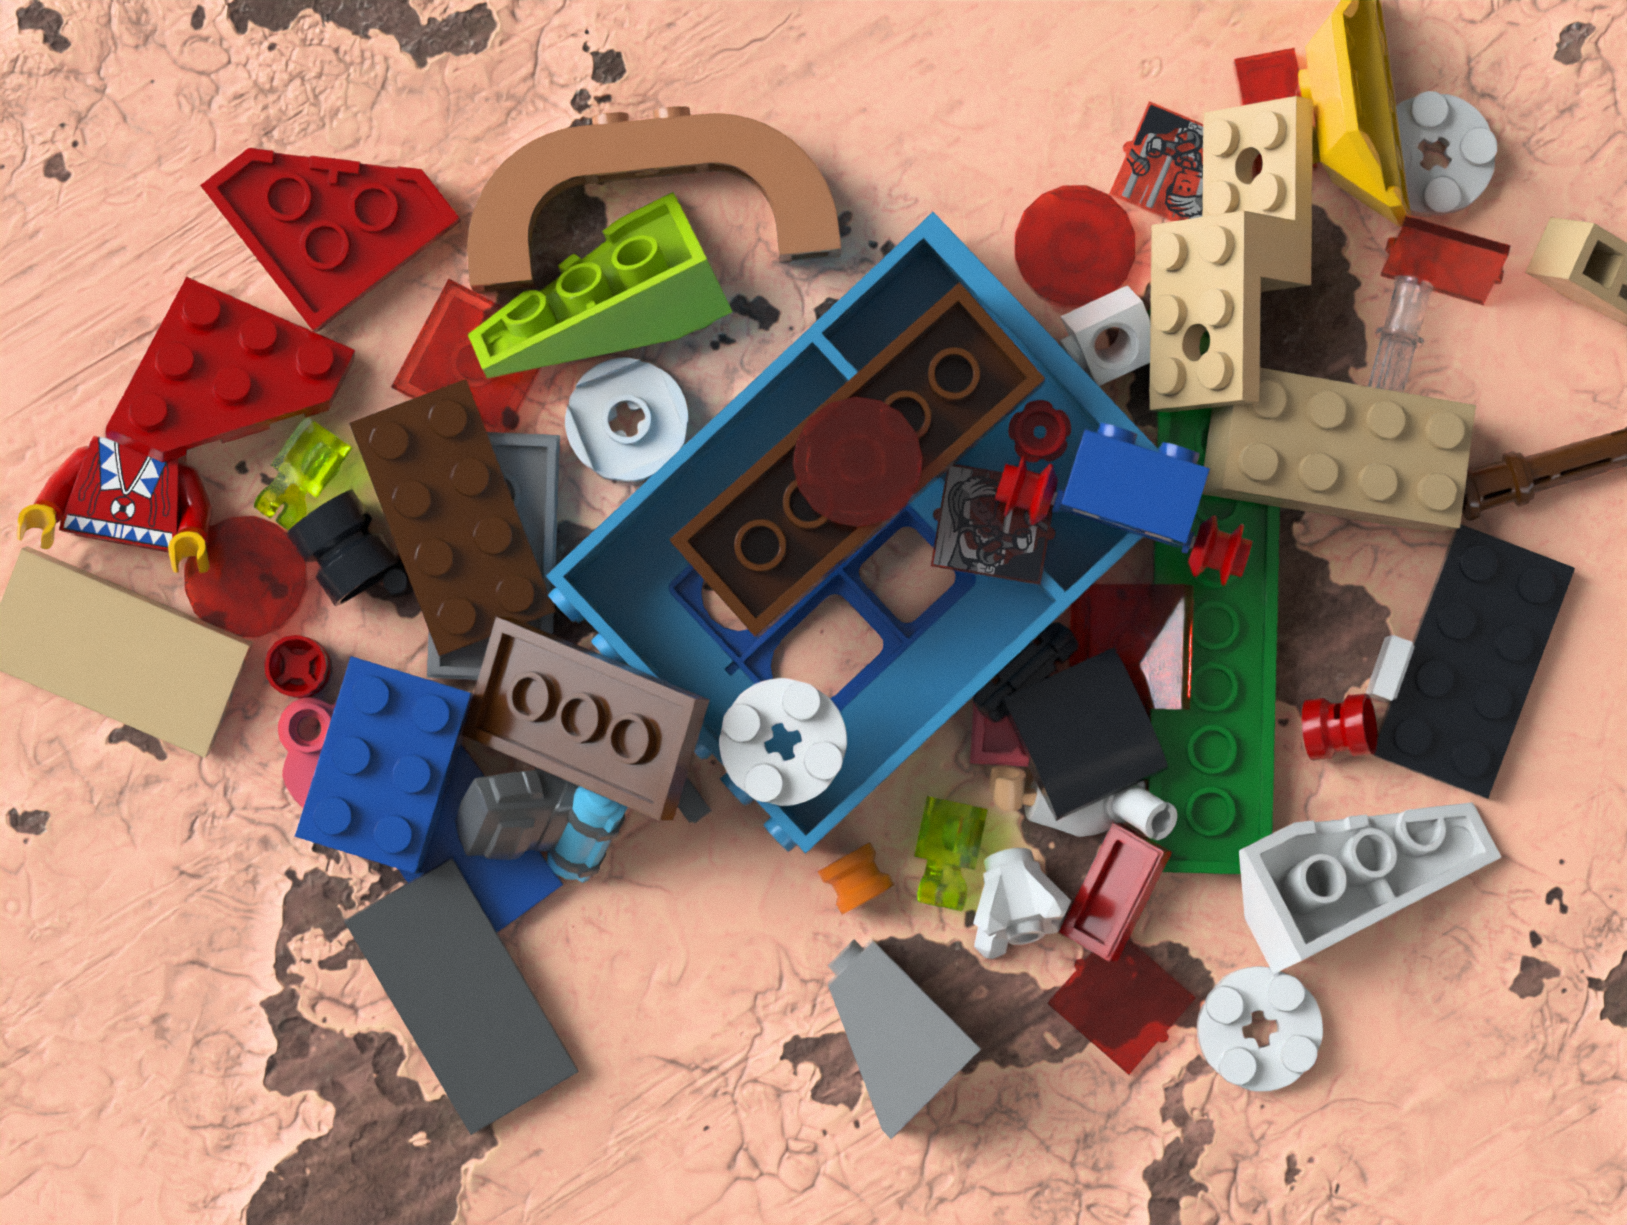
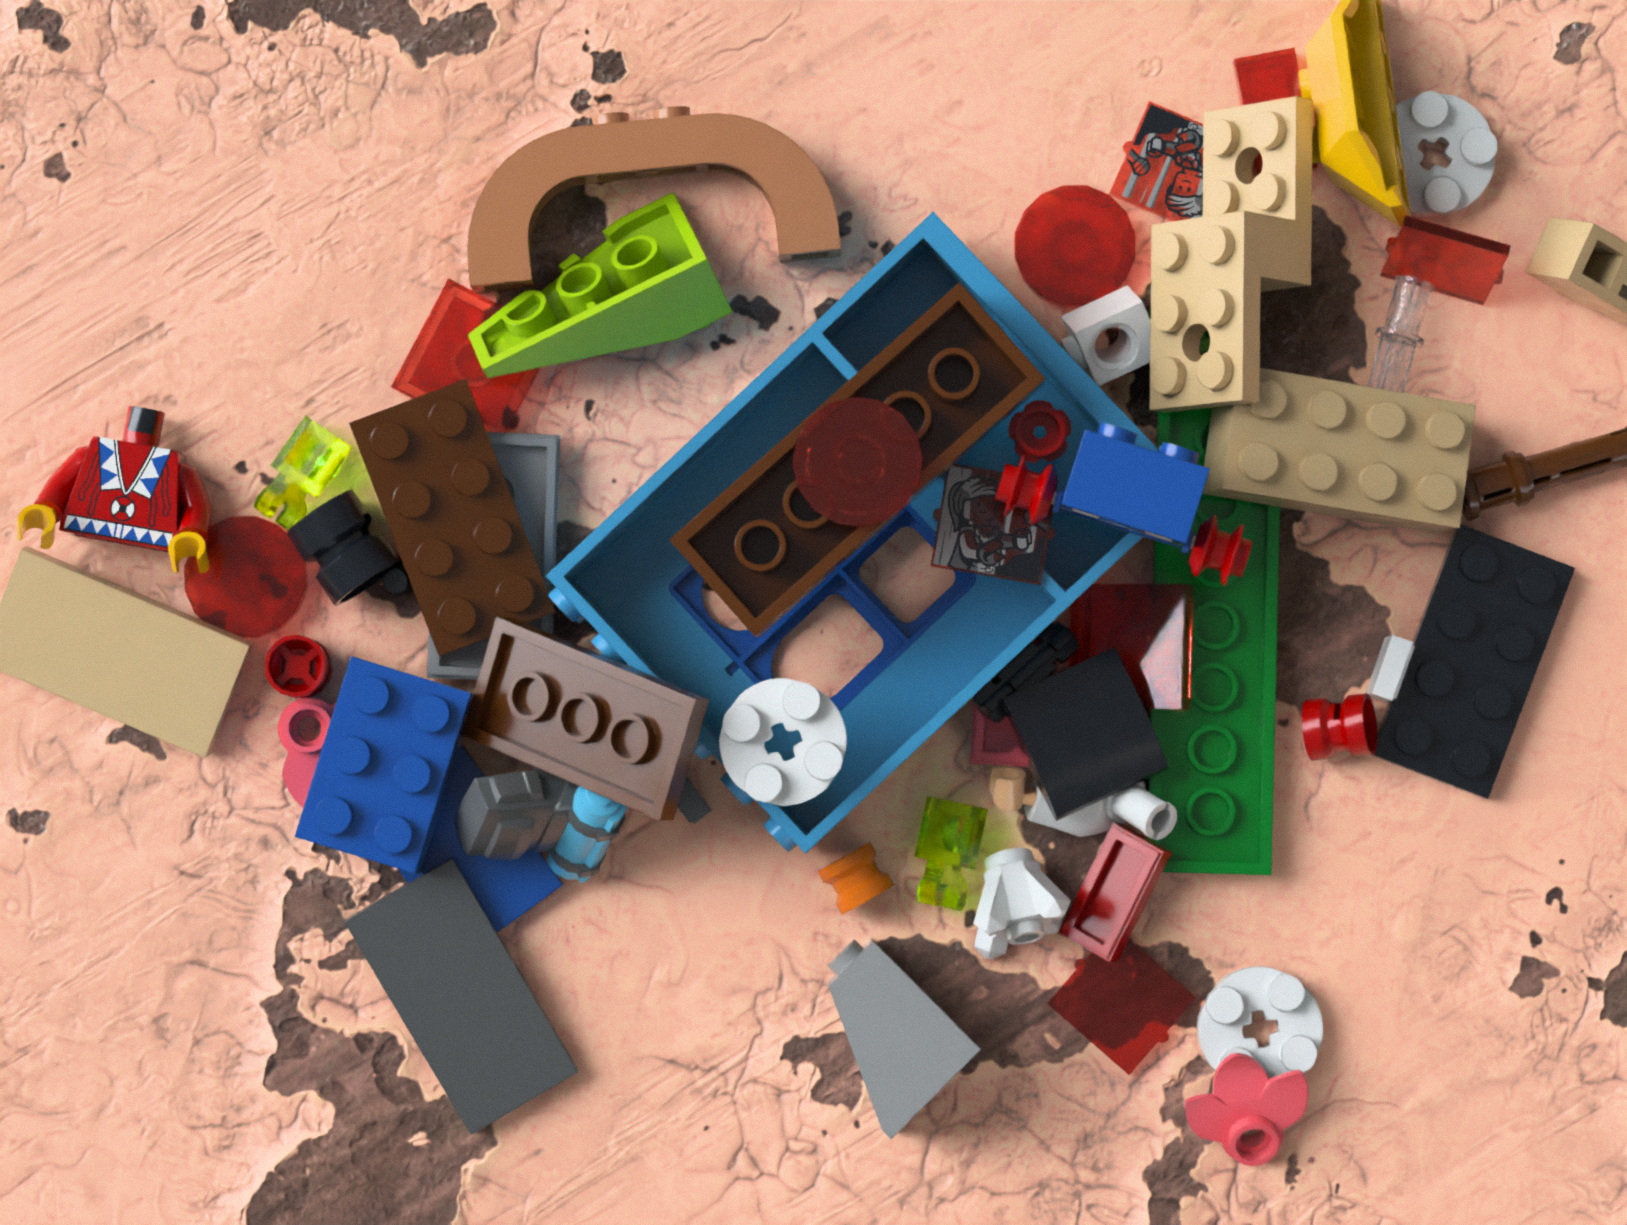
red plate [106,276,355,463] -> none
red plate [200,148,461,333] -> none
white plate [565,357,689,482] -> none
white wedge [1239,802,1501,974] -> none
none -> coral plate [1185,1053,1308,1166]

